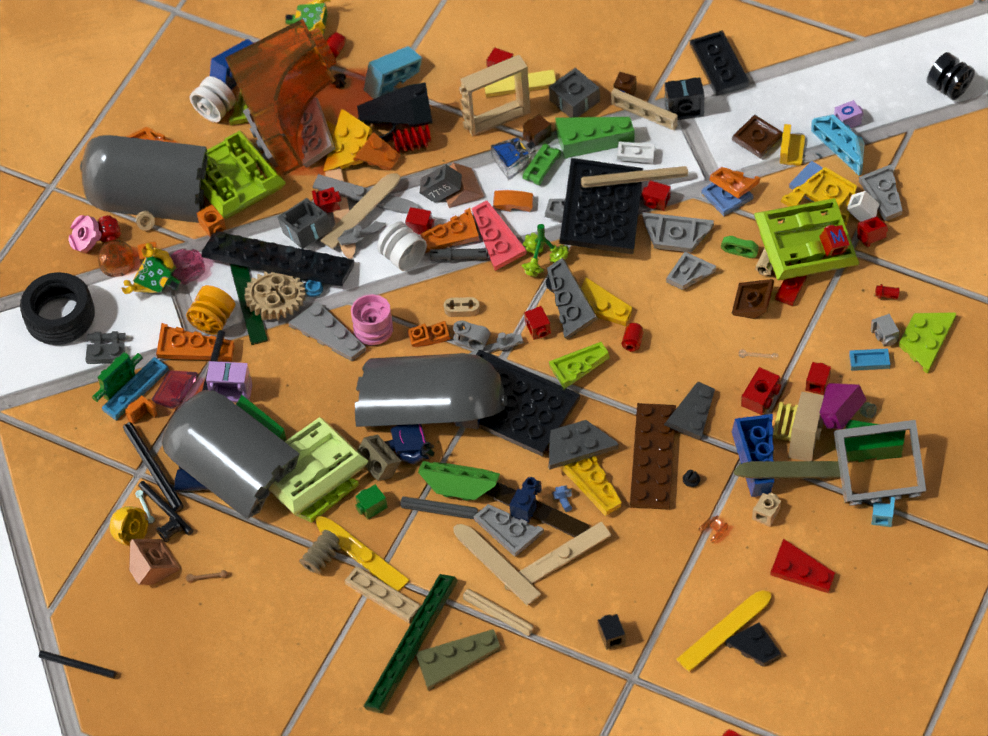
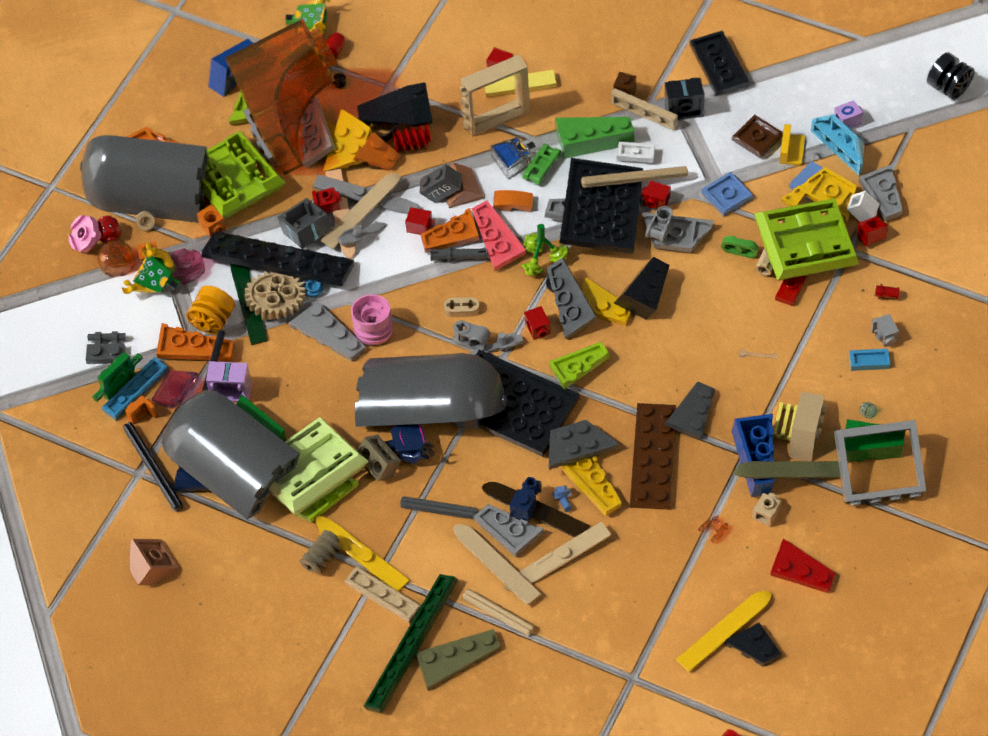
black tyre [20,272,95,345] -> none
black bar [38,650,116,679] -> none
yellow cylinder [109,506,149,546] -> none
light aqua hinge [135,490,155,524] -> none
black bar [138,481,194,535] -> none
black bush [156,517,182,543] -> none
medium nougat hinge [186,570,228,583] -> none
white wheel [190,76,236,122] -> none
green brick [355,484,388,519] -> none
medium azure wedge [364,46,422,99] -> none
white wheel [377,221,427,271] -> none
orange slope [408,321,451,347] -> none
bright green wedge [418,461,500,500] -> none
reddish brown brick [523,114,552,146] -> none
dark grey container [549,67,600,117] -> none
black brick [598,614,626,650] -> none
red brick [621,323,644,352] -> none
light grey wing [666,252,716,290] -> none
black piece [683,470,700,487] -> none
orange wing [709,167,760,199] -> none
reddish brown slope [732,279,774,319] -> none
red brick [741,367,781,415] -> none
red brick [805,362,831,395] -> none
red brick [819,225,850,256] -> none
magenta slope [819,383,867,429] -> none
medium azure panel [871,497,895,527] -> none
lime wing [899,312,957,373] -> none
none -> black wedge [614,257,670,319]
none -> light grey piece [645,206,673,243]

